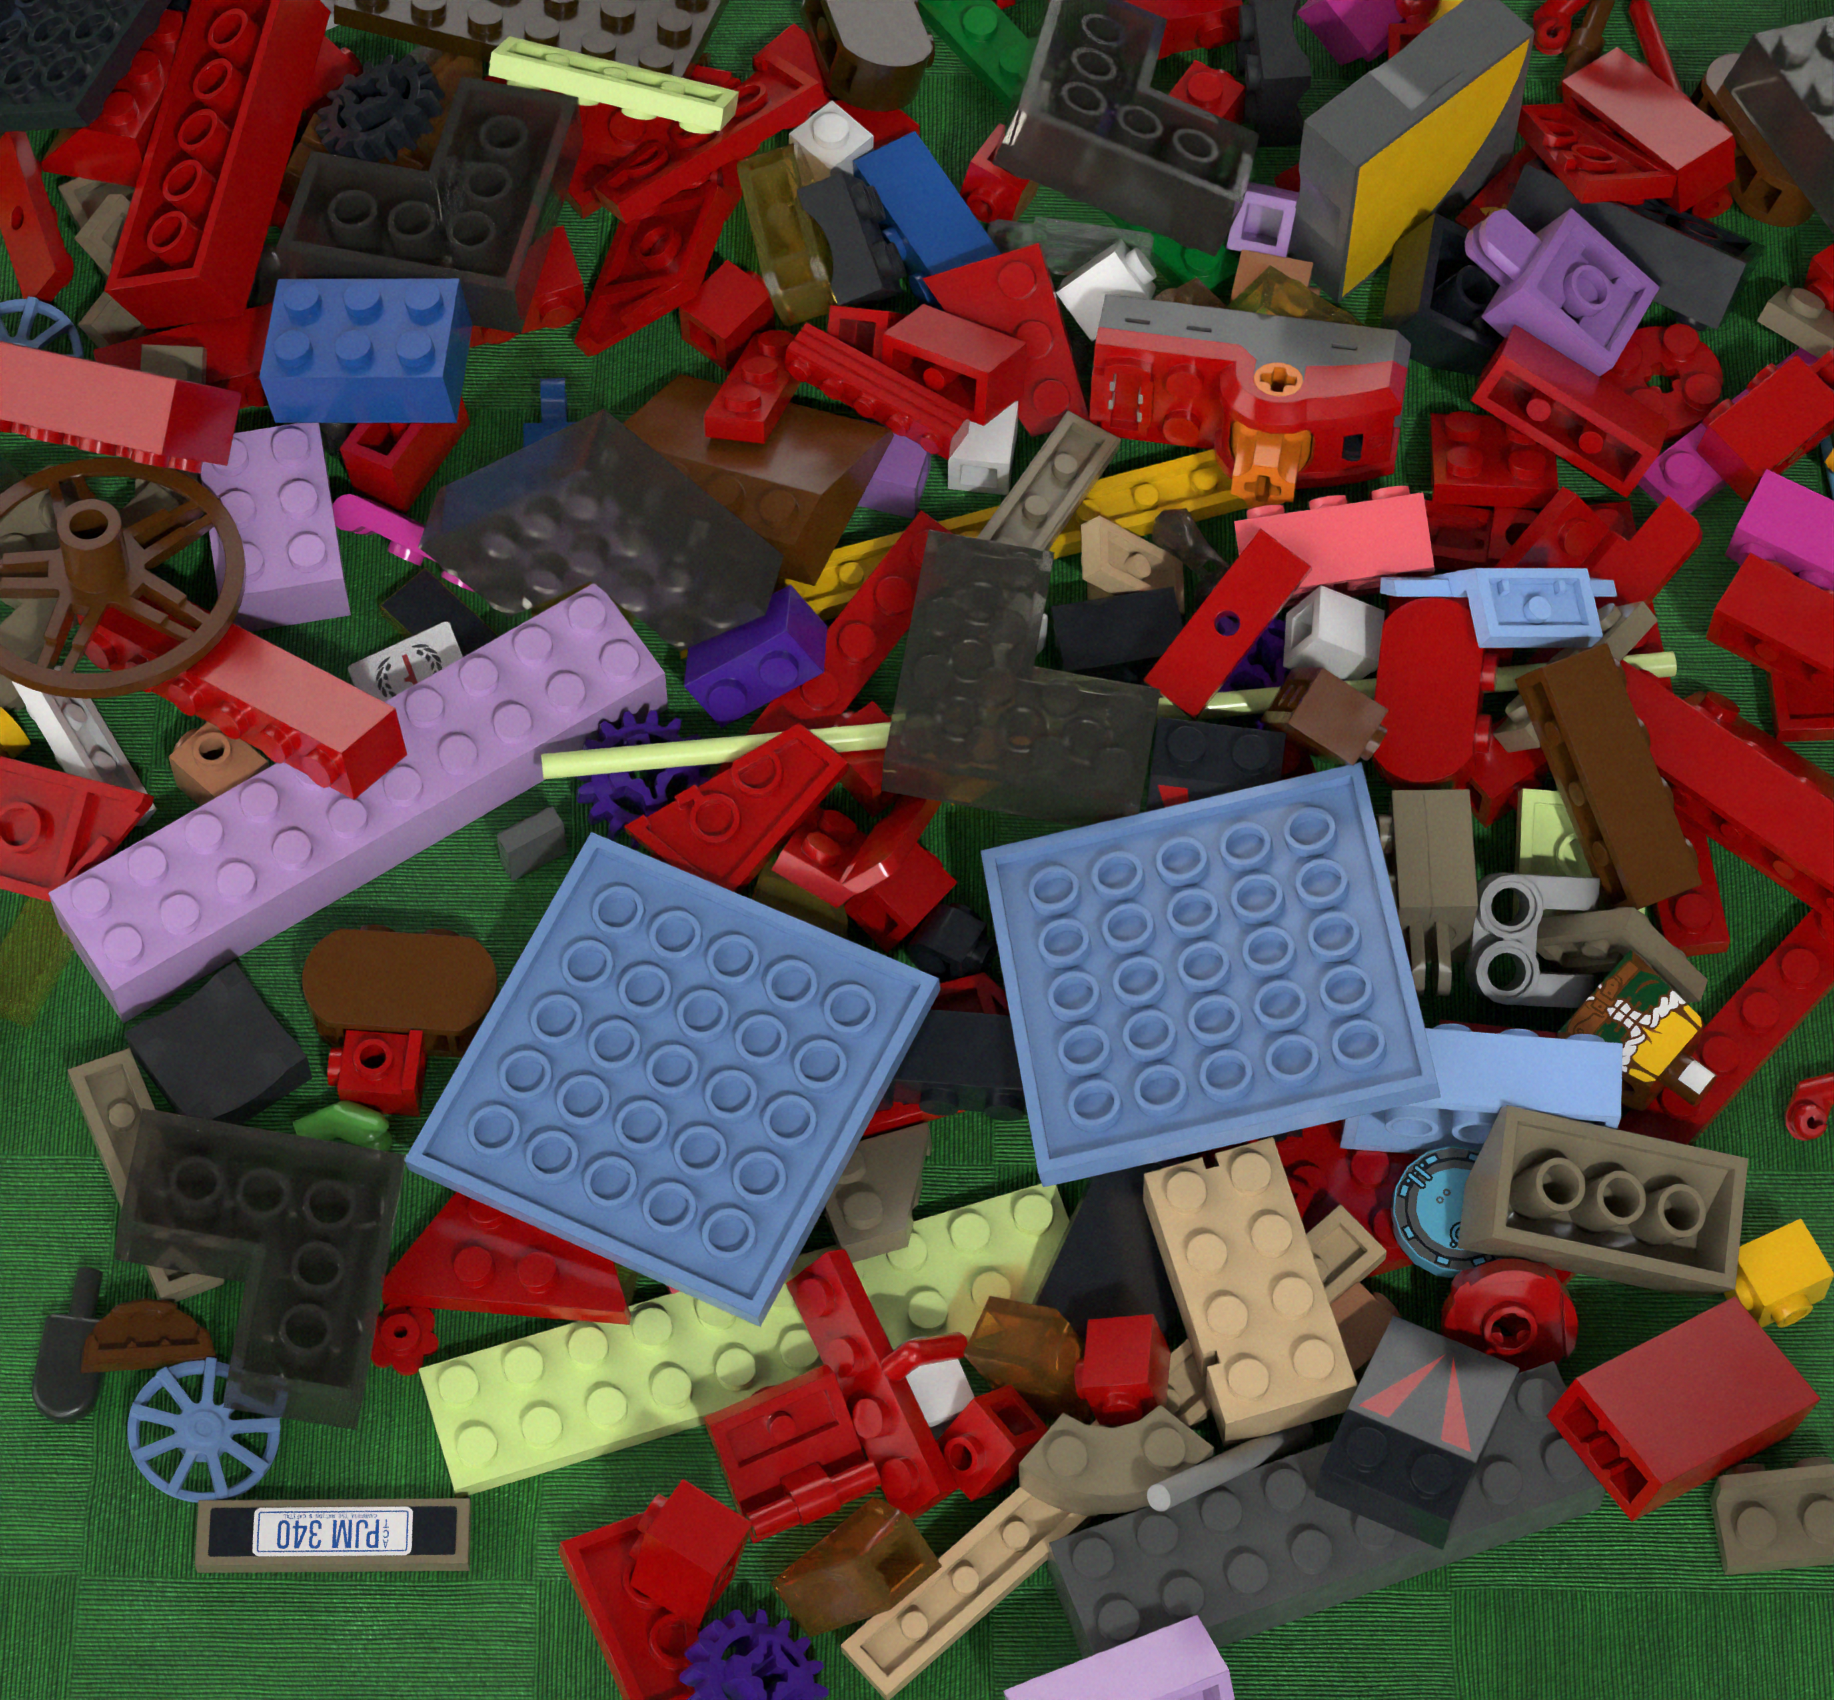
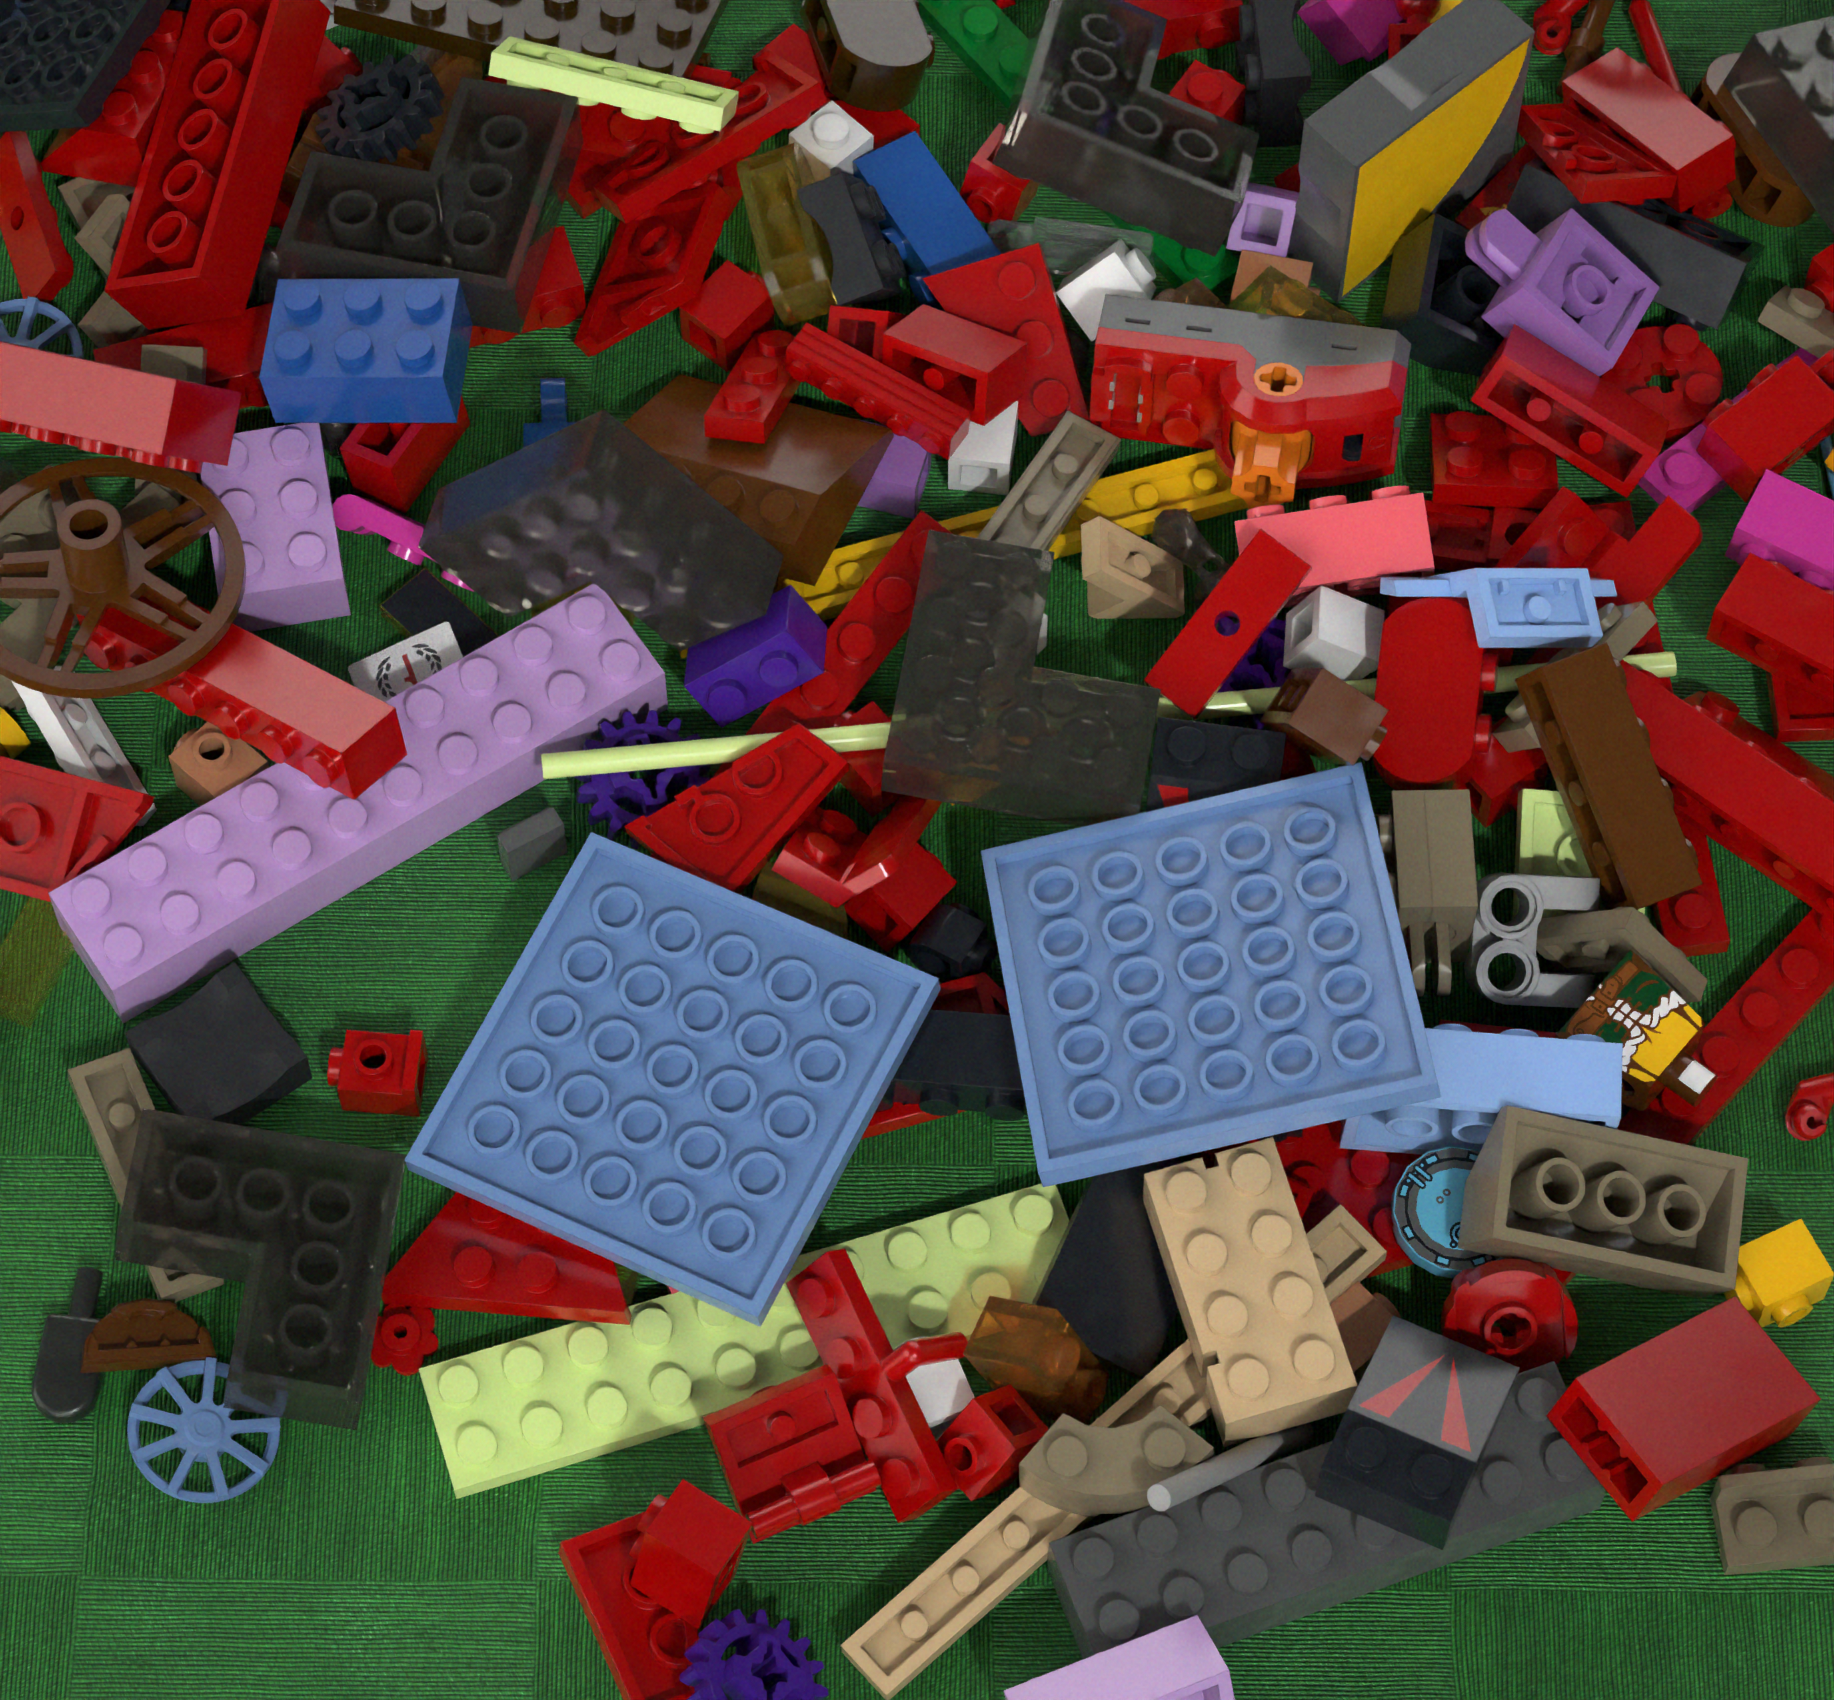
tile [195,1498,472,1573] -> none
bright green arm [293,1100,393,1158] -> none
reddish brown brick [302,925,500,1058] -> none
clear orange slope [770,1497,942,1637] -> none
dark tan wing [823,1122,932,1263] -> none
black brick [1049,586,1183,702] -> none
red brick [1074,1314,1171,1427] -> none

